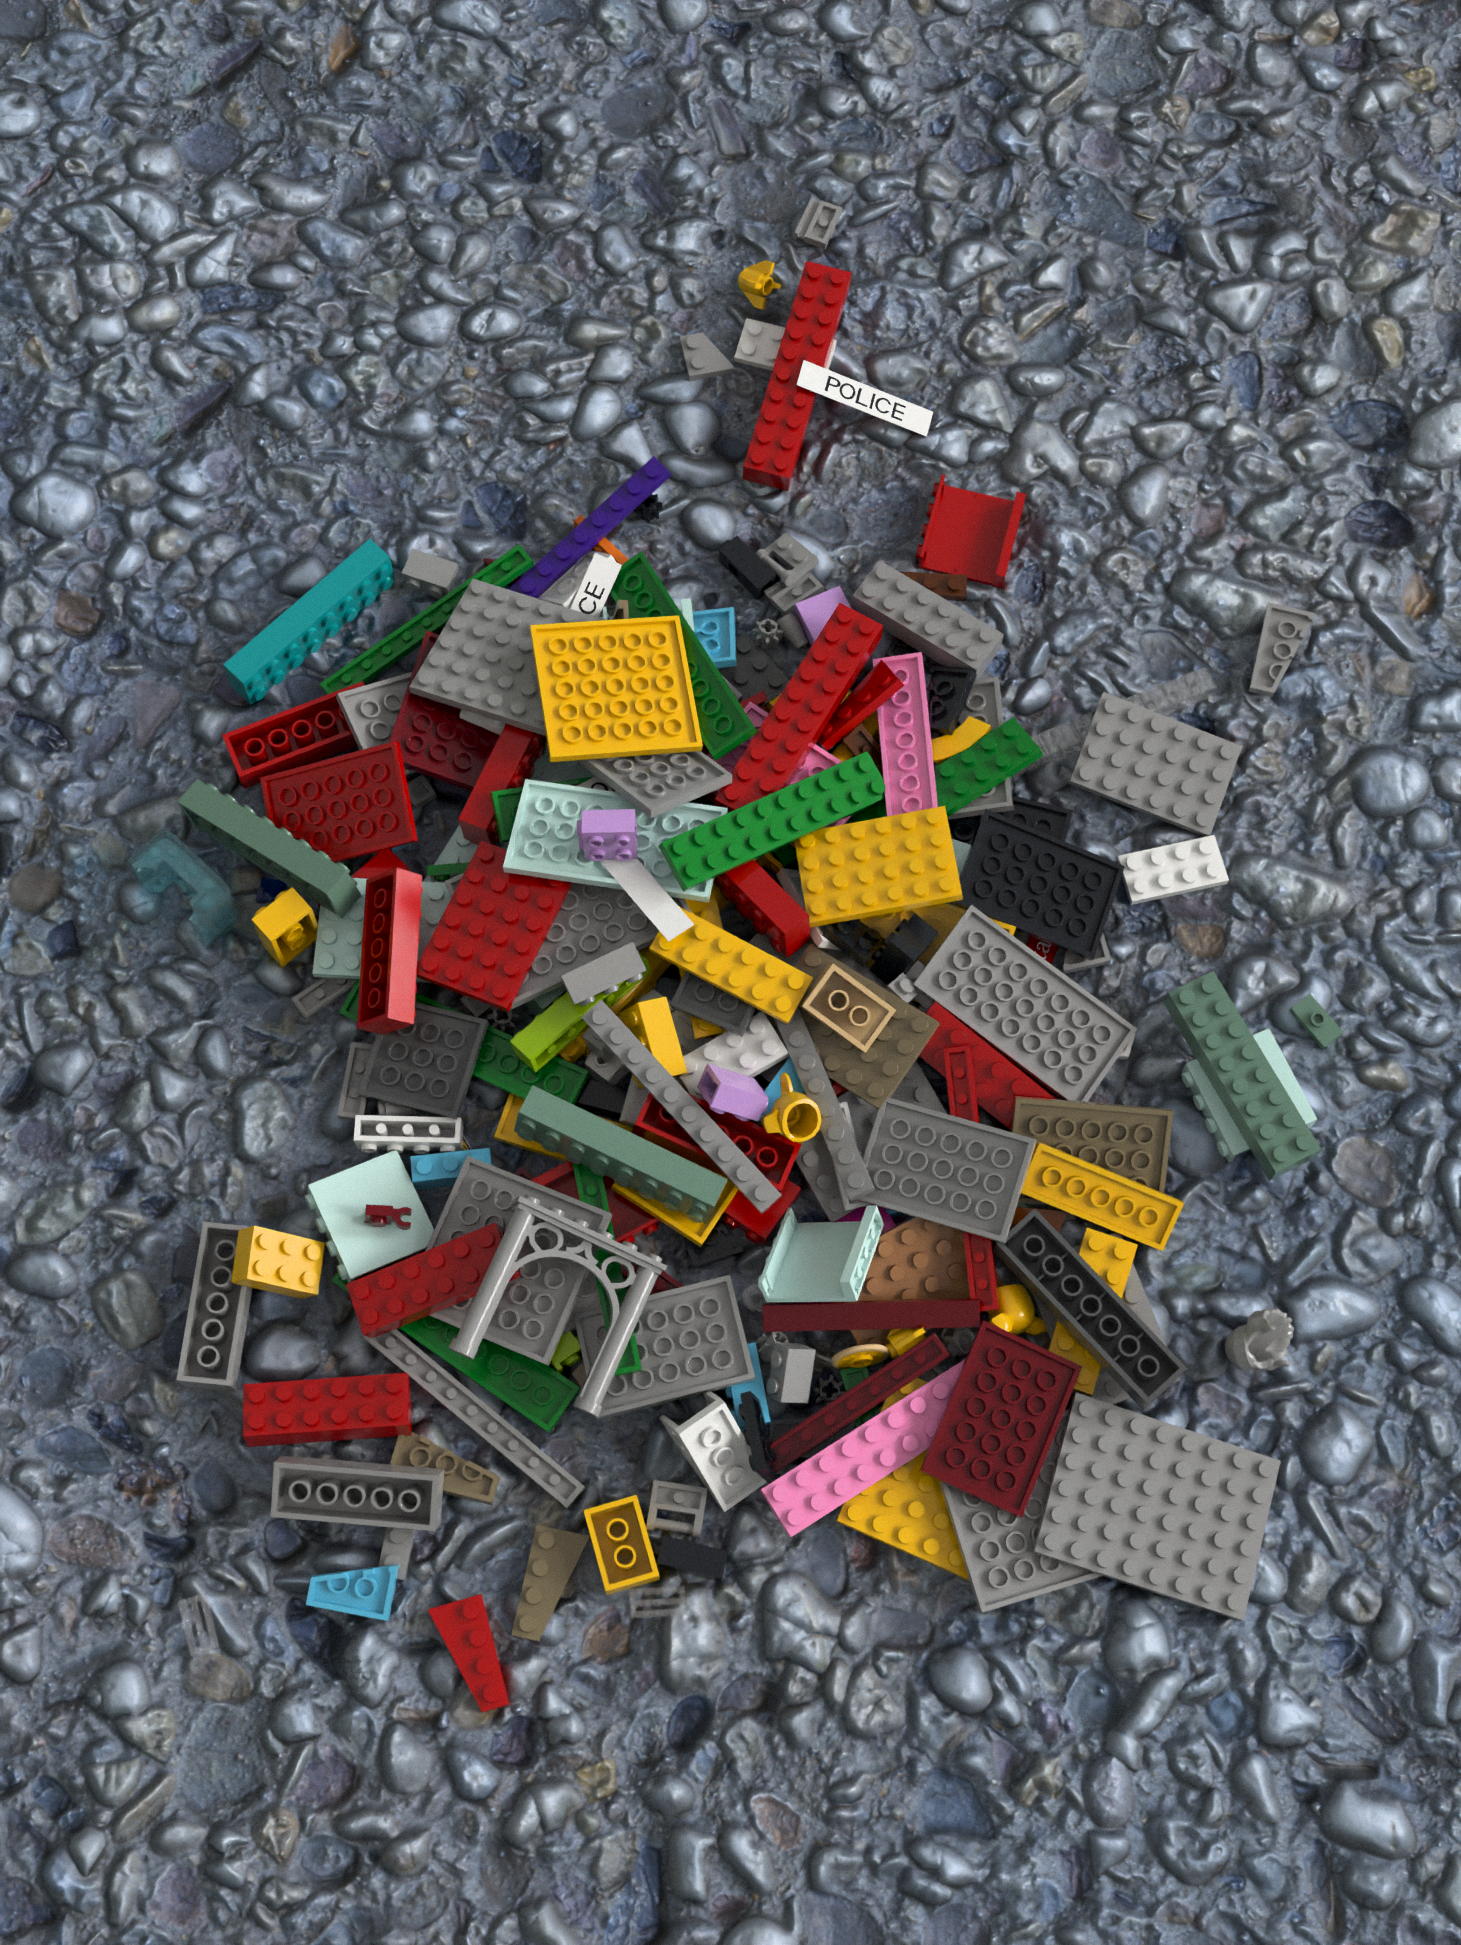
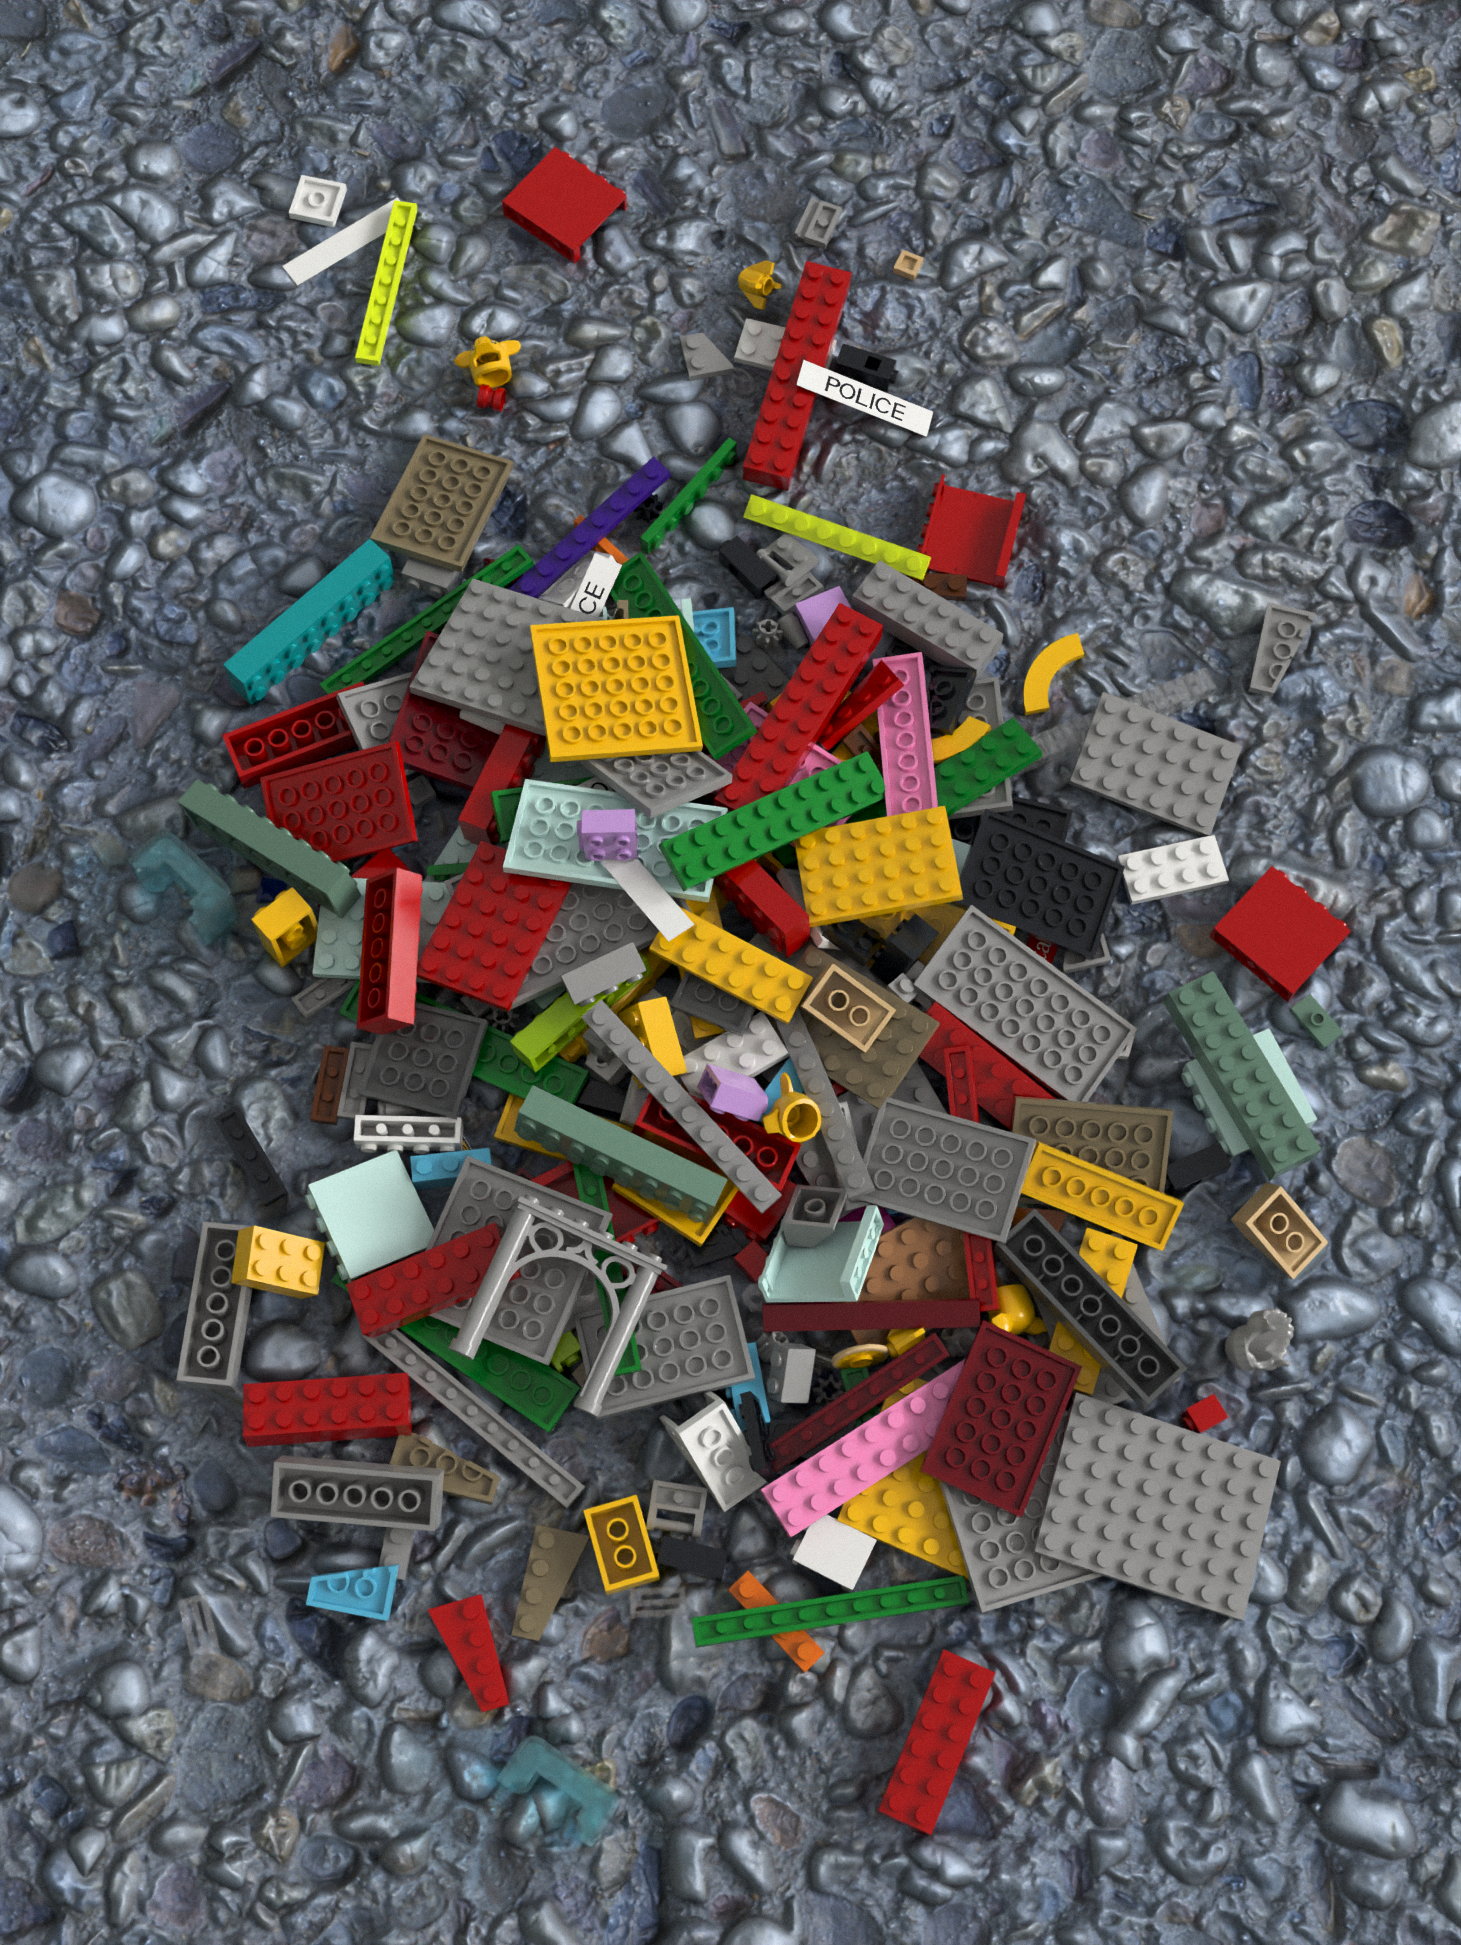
dark red plate [364,1204,412,1230] -> none
none -> black plate [214,1105,289,1207]
none -> white sticker [282,197,400,286]
none -> white plate [289,175,347,227]
none -> reddish brown plate [310,1045,350,1126]
none -> neon yellow plate [355,200,418,366]
none -> dark tan plate [370,434,514,573]
none -> yellow piece [454,336,521,388]
none -> red wheel [477,384,506,412]
none -> clear light blue windscreen [496,1736,621,1849]
none -> red panel [502,147,627,264]
none -> green plate [640,437,737,554]
none -> green plate [691,1575,969,1648]
none -> orange plate [728,1571,825,1673]
none -> red brick [734,1240,769,1287]
none -> neon yellow plate [743,494,931,581]
none -> light grey slope [782,1185,847,1248]
none -> white panel [790,1514,877,1593]
none -> black brick [835,343,899,392]
none -> red brick [876,1649,996,1836]
none -> tan tile [893,250,924,281]
none -> yellow tile [1022,633,1084,716]
none -> black brick [1164,1142,1231,1197]
none -> red brick [1182,1394,1228,1434]
none -> red panel [1209,866,1351,1002]
none -> tan slope [1230,1183,1328,1280]

